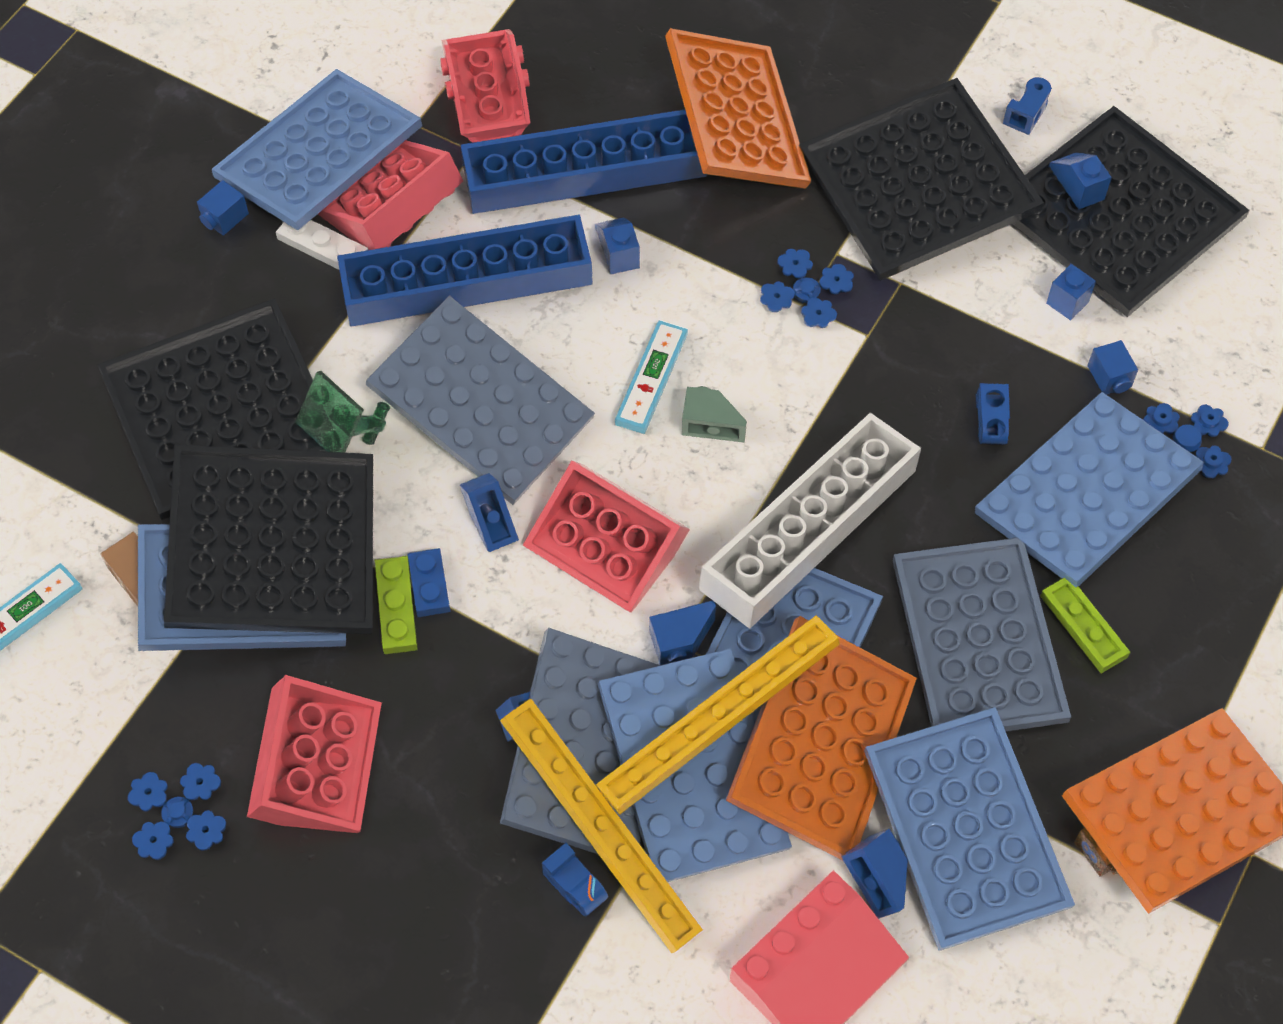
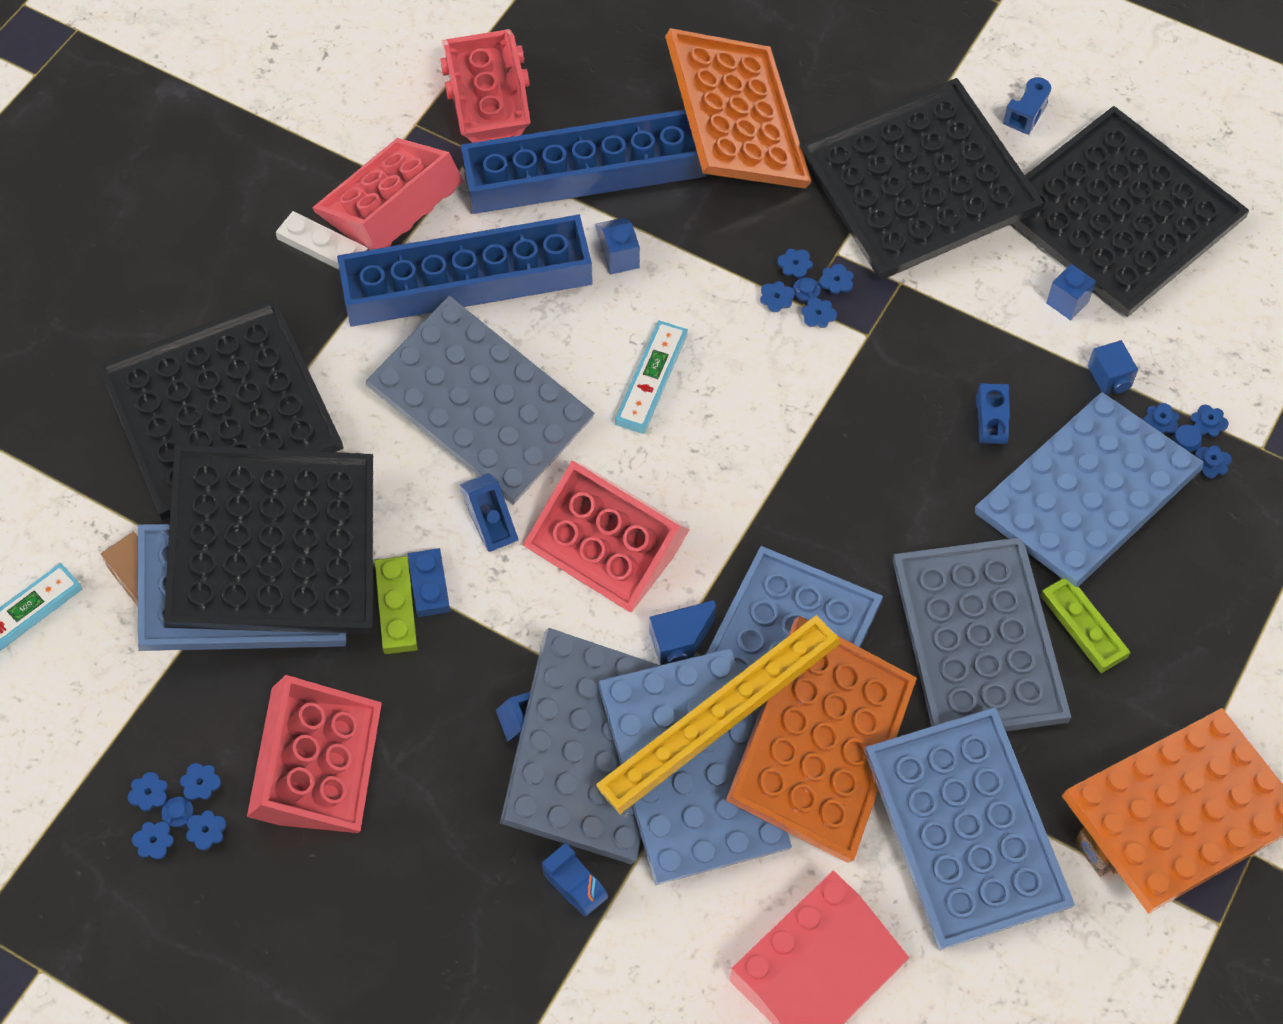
blue brick [197,180,249,236] -> none
medium blue plate [212,69,422,230] -> none
clear green plate [296,371,390,453] -> none
yellow plate [500,698,703,953] -> none
sand green slope [682,386,747,443] -> none
white brick [699,413,921,629] -> none
blue slope [841,829,908,919] -> none
blue slope [1049,152,1112,210] -> none

